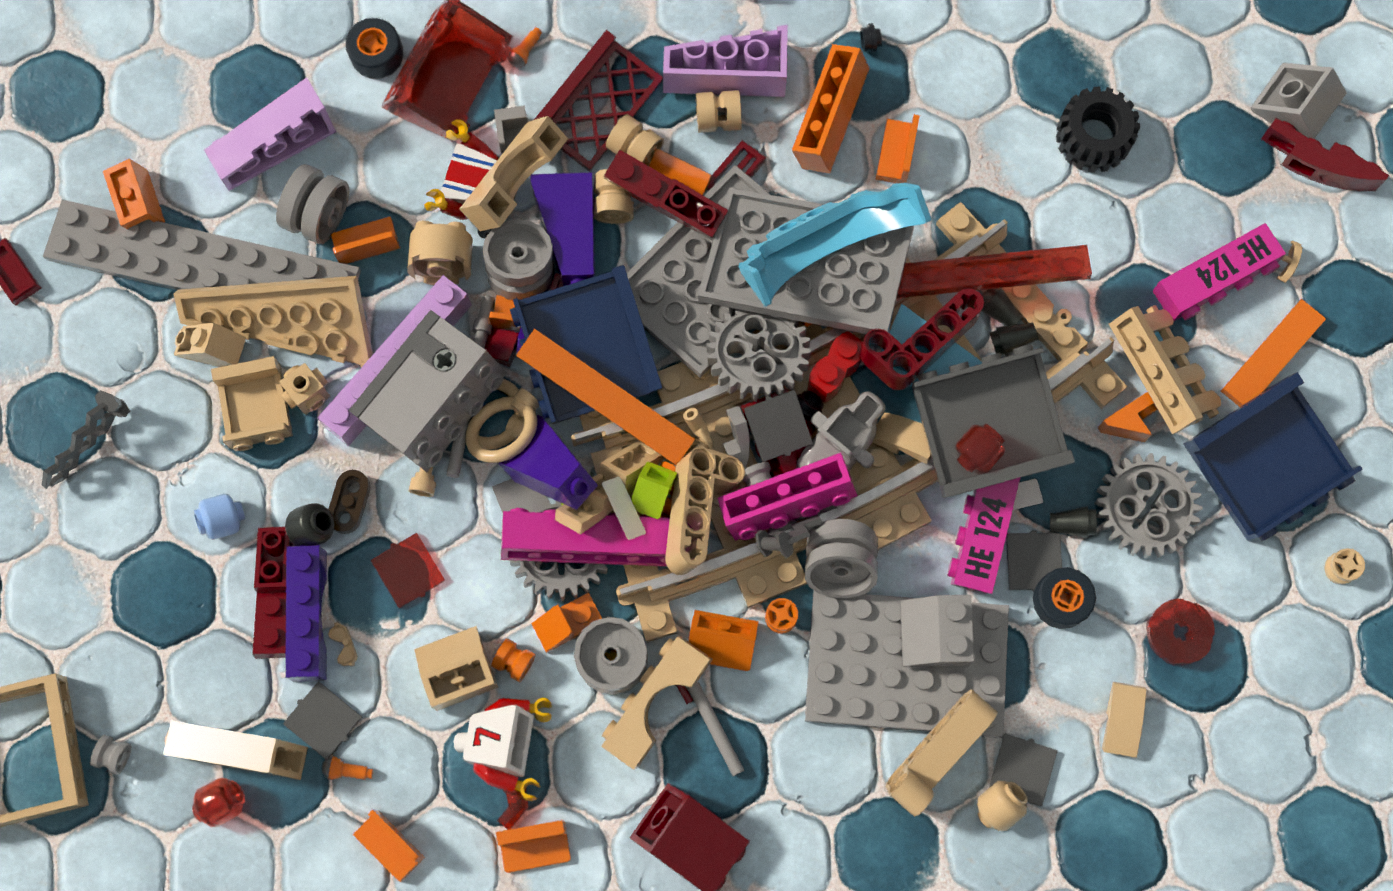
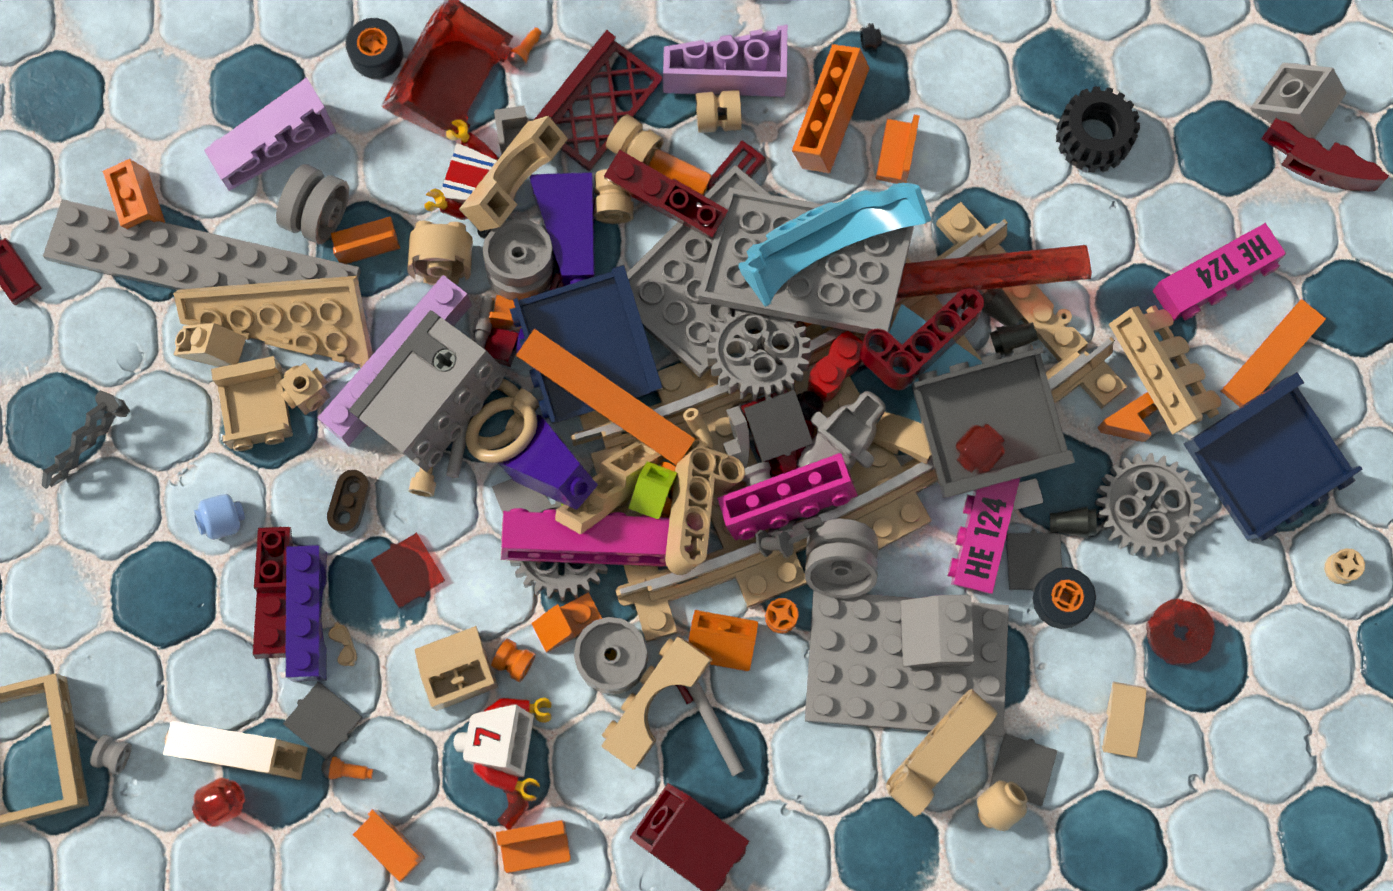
pearl dark grey head [285,503,334,546] -> none
white sticker [602,476,646,540] -> none
tan piece [1277,240,1303,283] -> none

